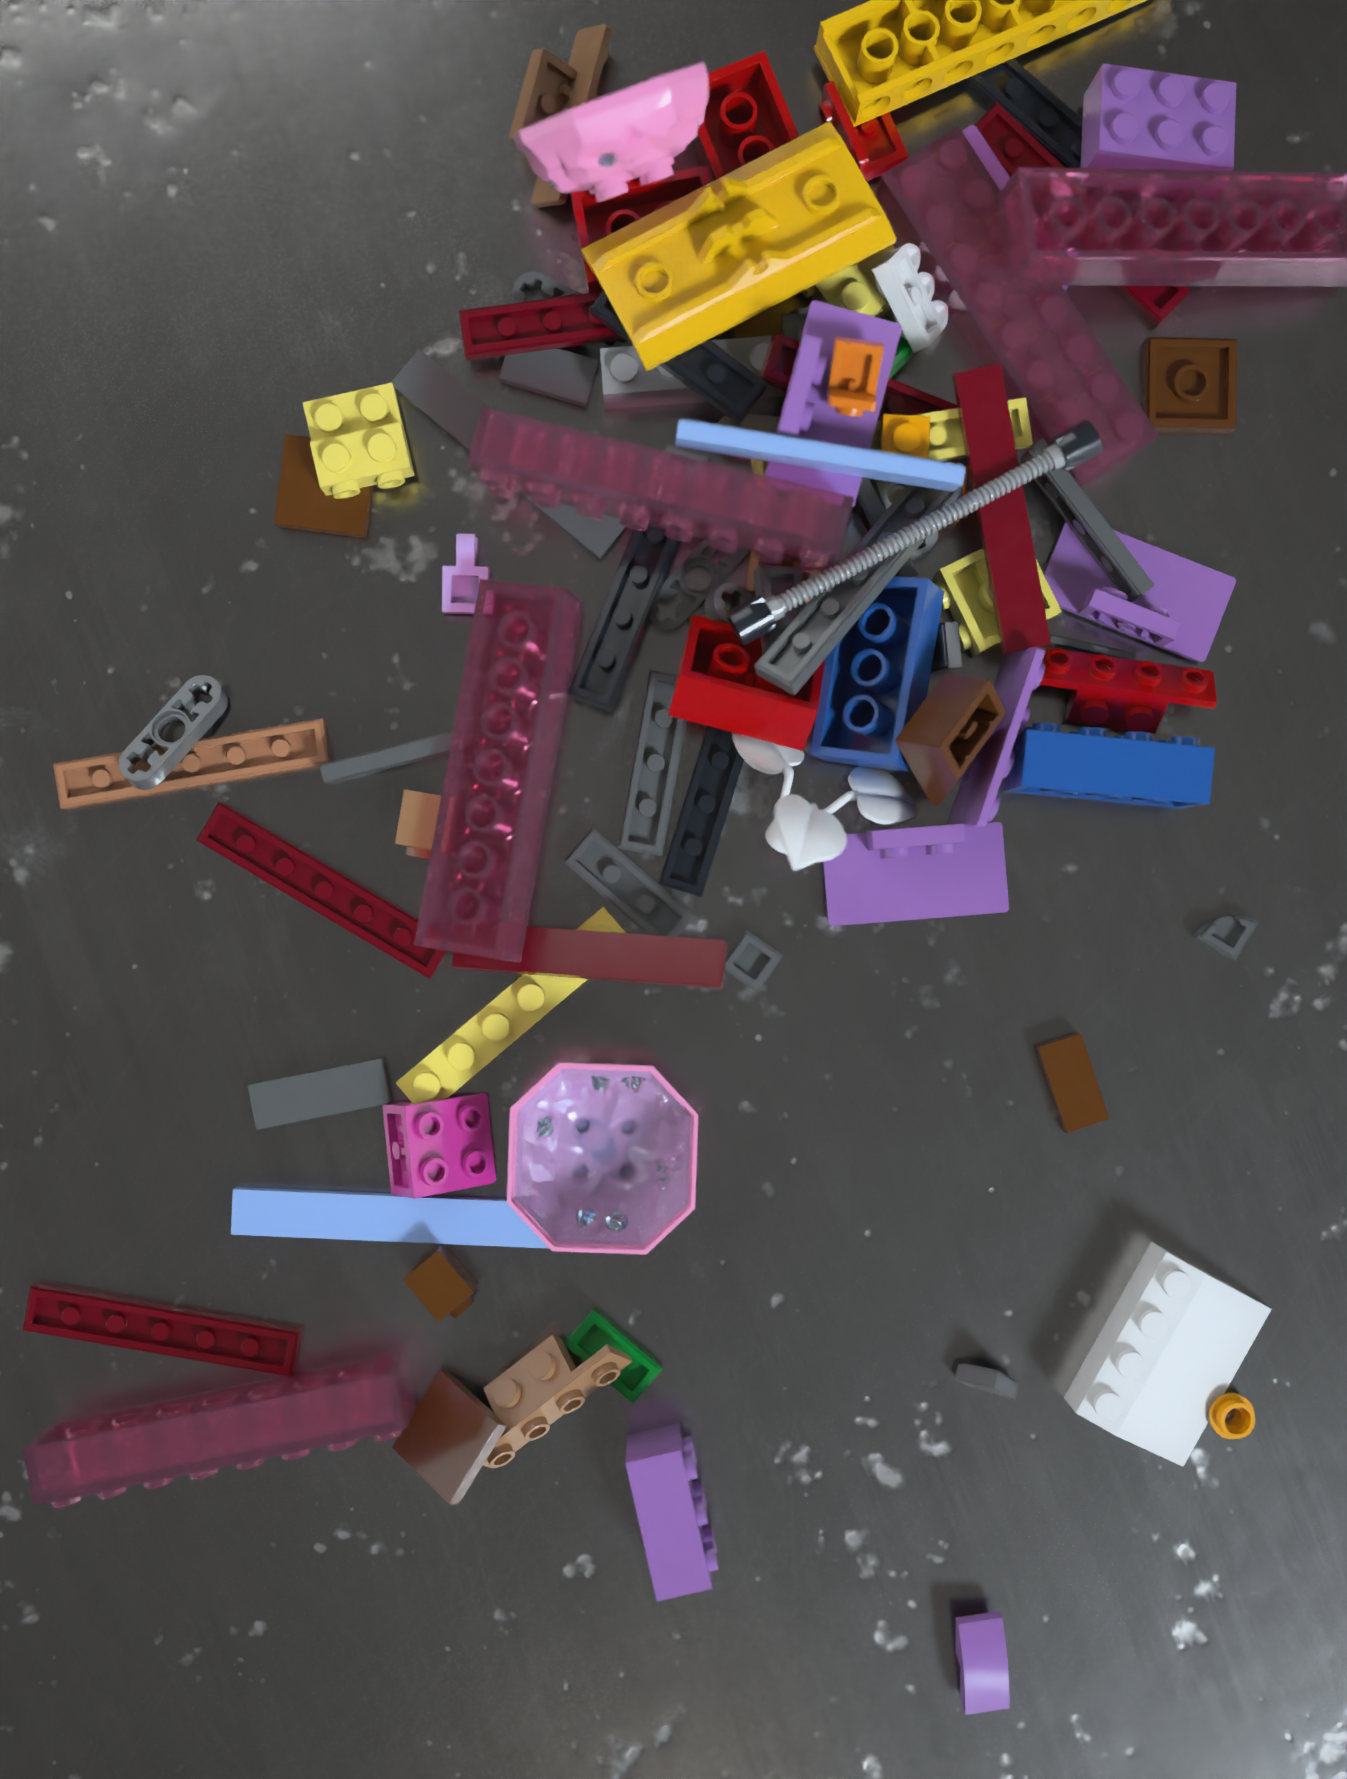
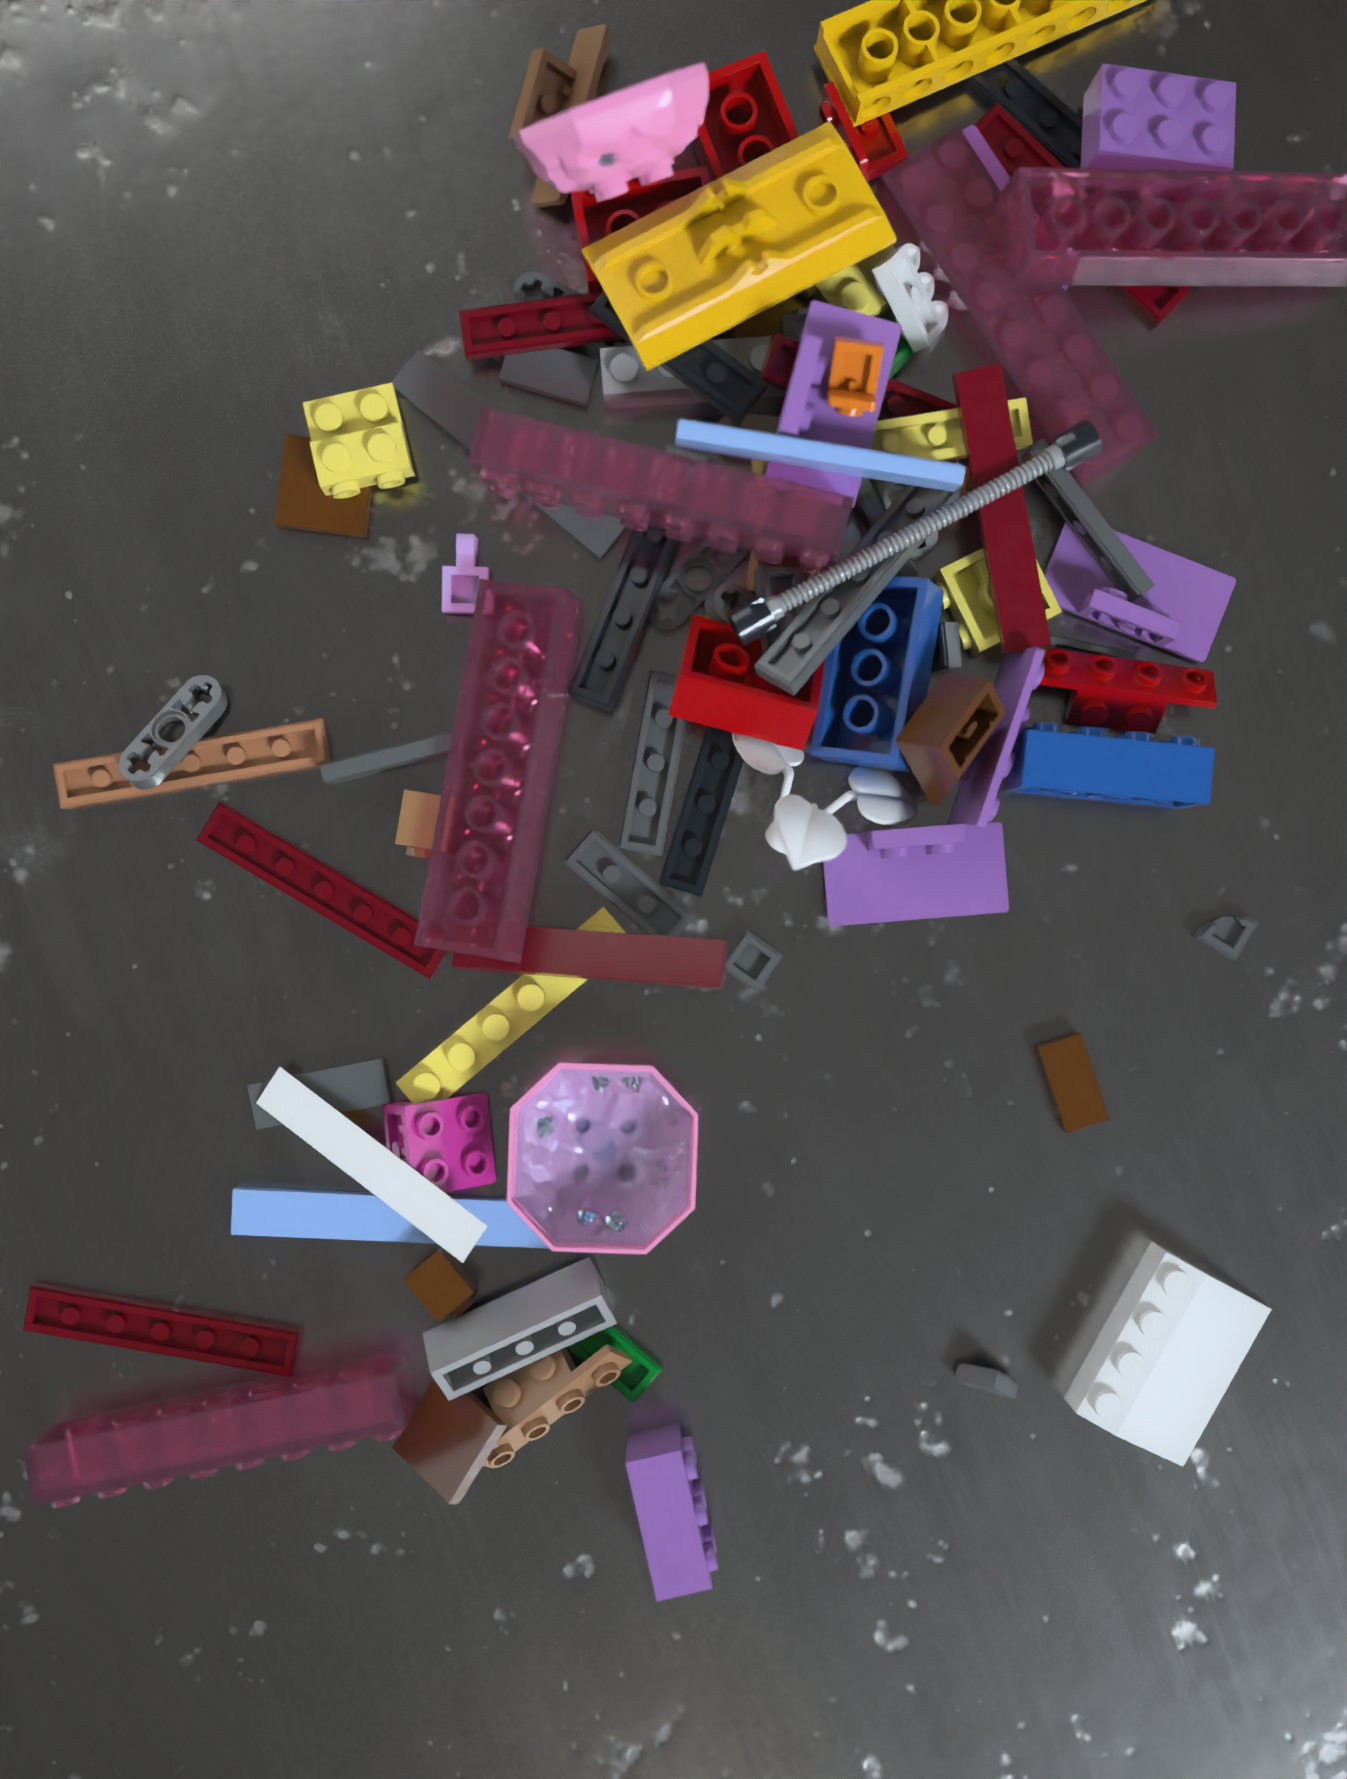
light orange plate [879,414,931,459] -> none
medium lavender slope [955,1611,1010,1715] -> none
reddish brown tile [1142,337,1238,433] -> none
light orange plate [1209,1393,1255,1439] -> none
none -> white sticker [256,1066,487,1263]
none -> light grey brick [422,1257,617,1401]

